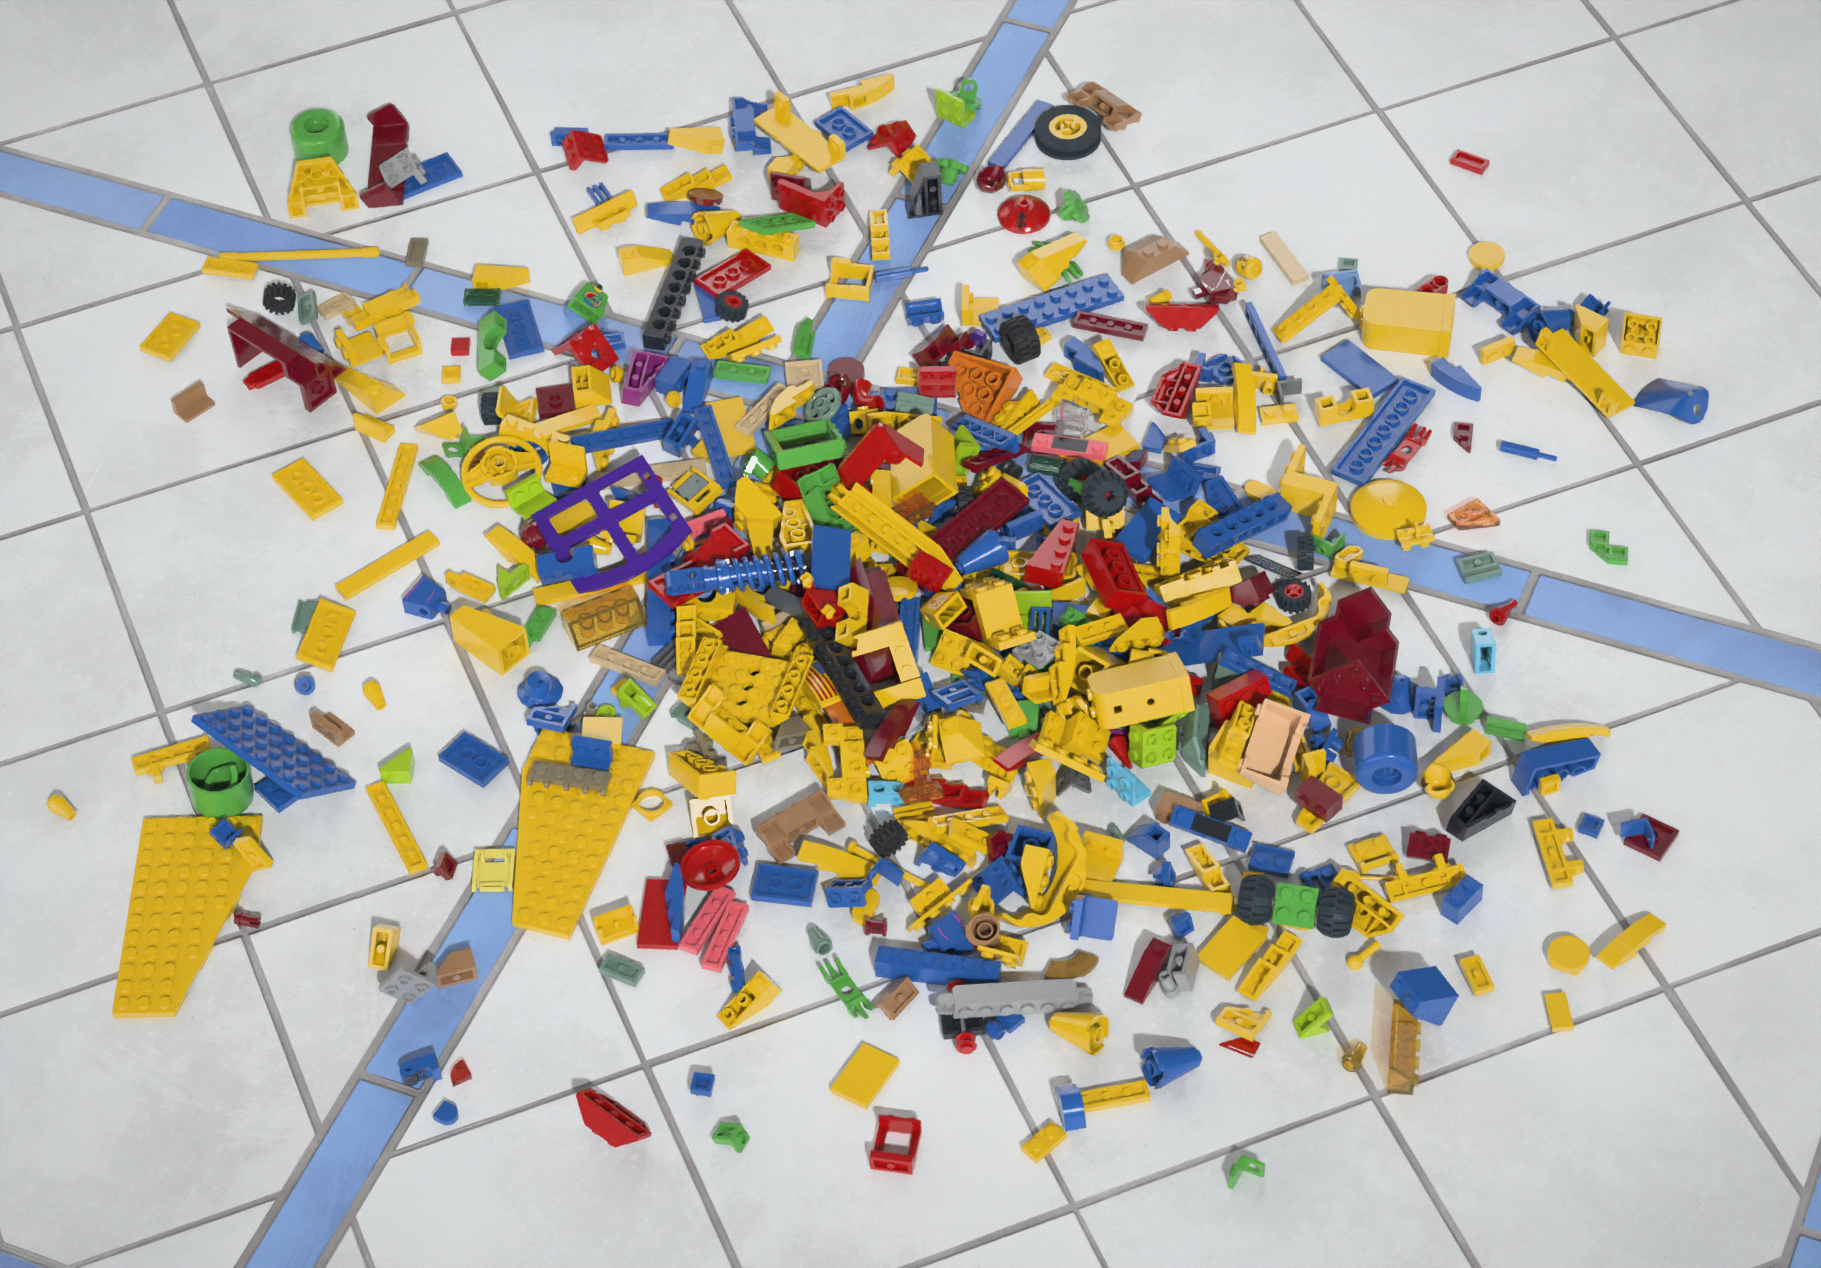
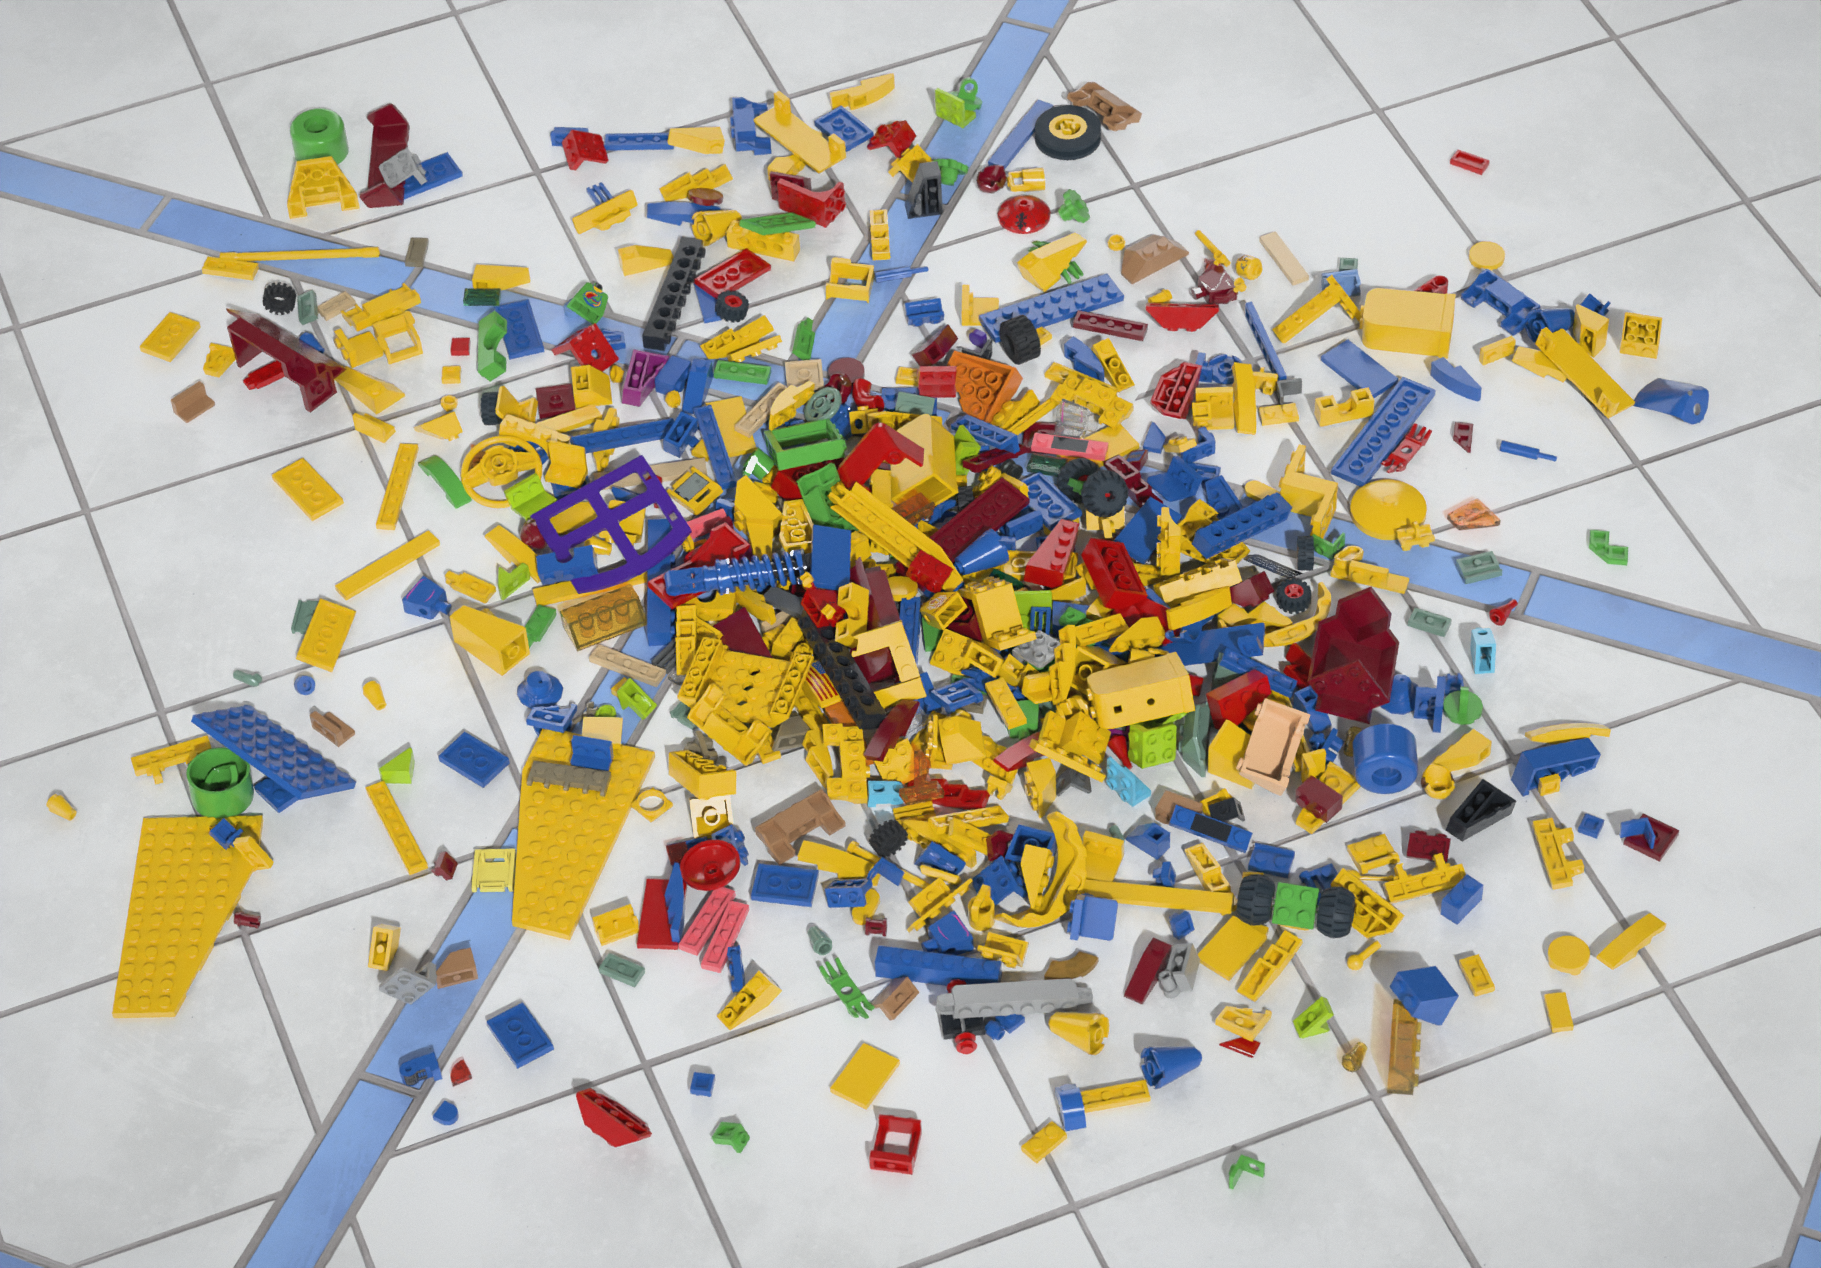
bright green bracket [442,427,486,458] -> none
dark red bracket [944,331,975,353] -> none
medium nougat hat [965,913,1001,953] -> none
yellow slope [1217,700,1256,771] -> none
bright green tile [1485,716,1527,742] -> none
none -> yellow wing [203,343,236,378]
none -> blue plate [486,1002,554,1069]
none -> yellow tile [920,865,963,886]
none -> sand green plate [1408,608,1452,637]

